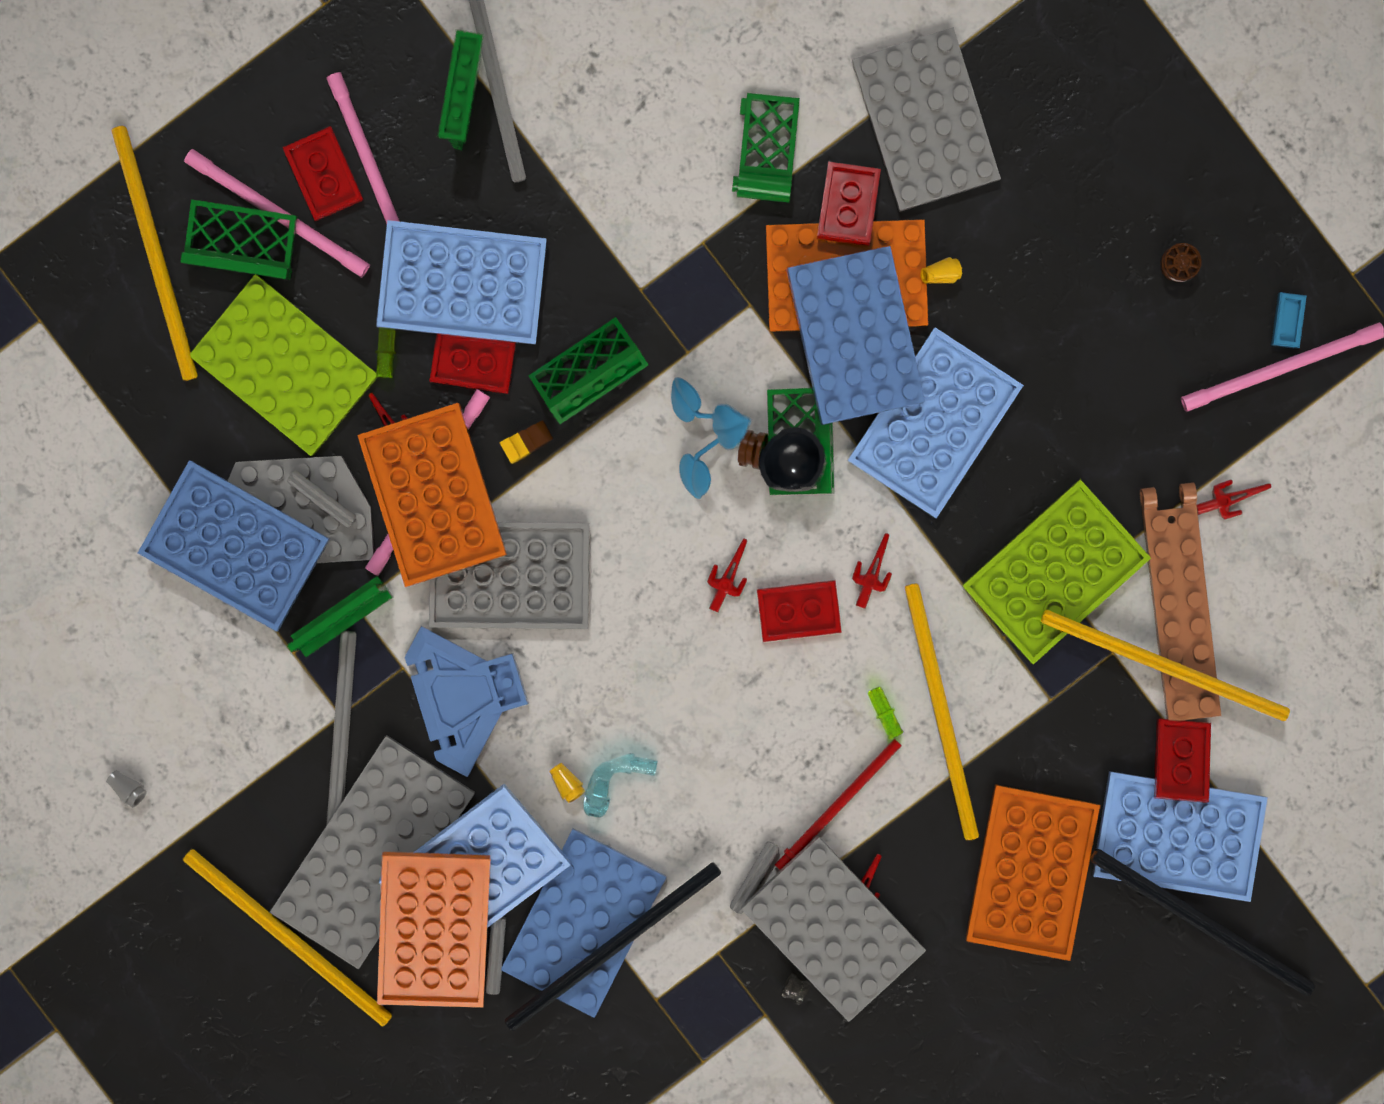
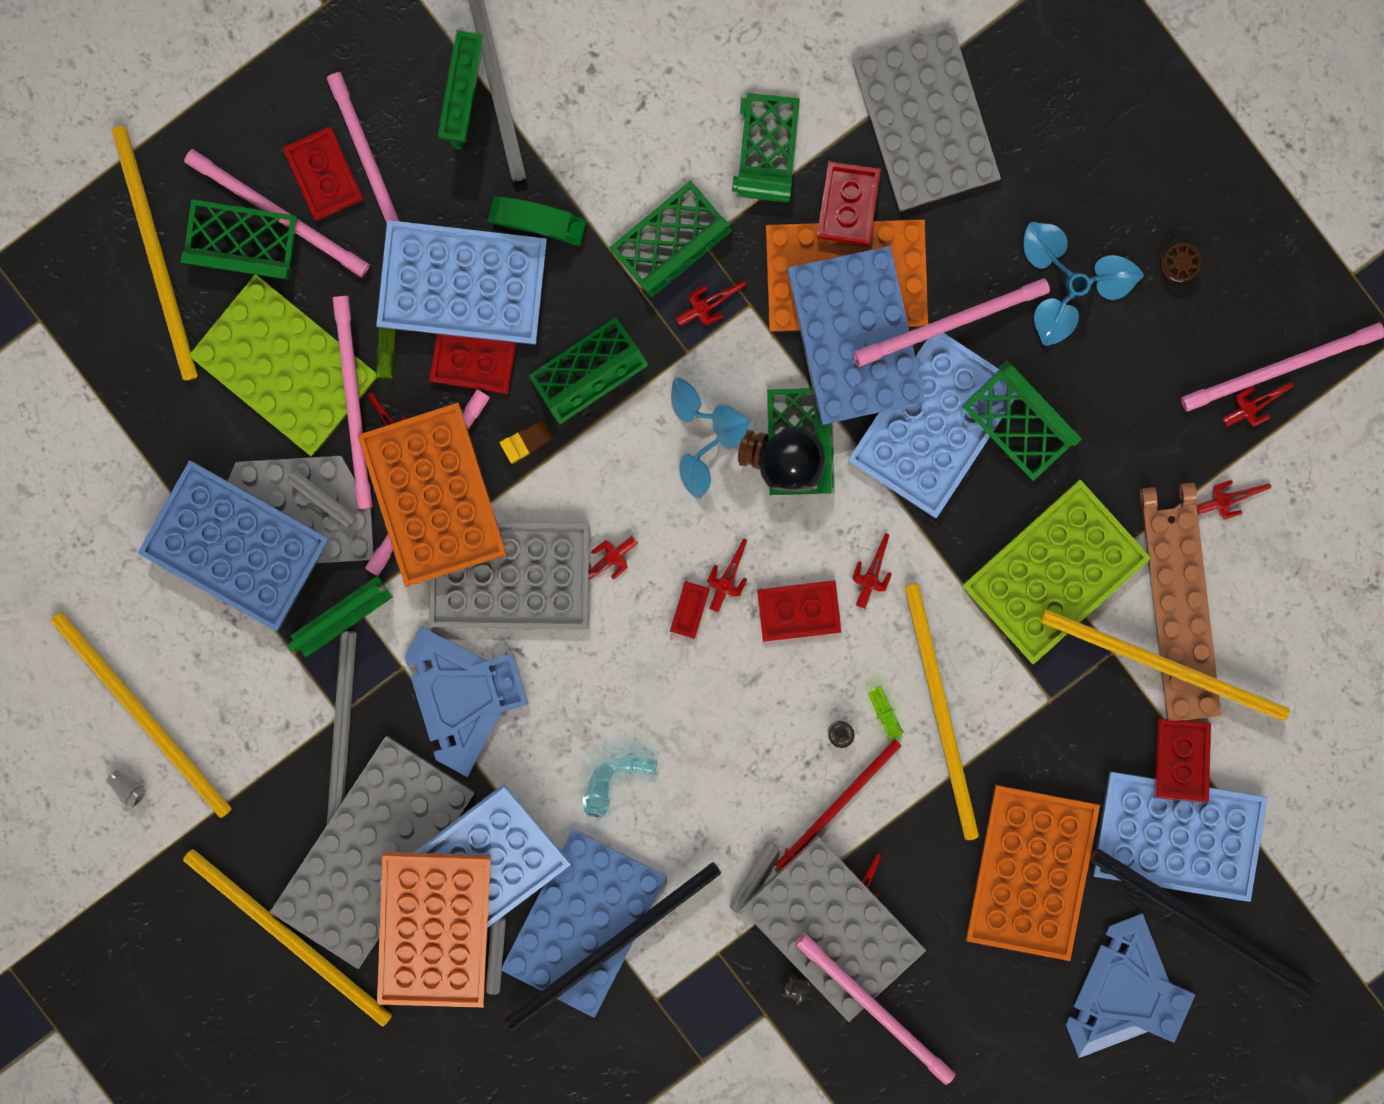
yellow cone [549,763,585,803] -> none
yellow cone [921,257,962,284] -> none
dark azure tile [1271,292,1307,349] -> none
none -> yellow axle [50,612,231,818]
none -> bright pink piece [332,296,373,509]
none -> green arch [487,196,586,246]
none -> red piece [589,536,638,580]
none -> green fence [609,180,732,298]
none -> red tile [670,581,710,639]
none -> red piece [675,281,746,326]
none -> bright pink piece [795,933,955,1085]
none -> clear smoke wheel [827,720,855,748]
none -> bright pink piece [853,278,1050,367]
none -> green fence [962,360,1082,481]
none -> dark azure plant [1023,222,1144,346]
none -> medium blue plate [1066,913,1195,1058]
none -> red piece [1222,383,1294,427]

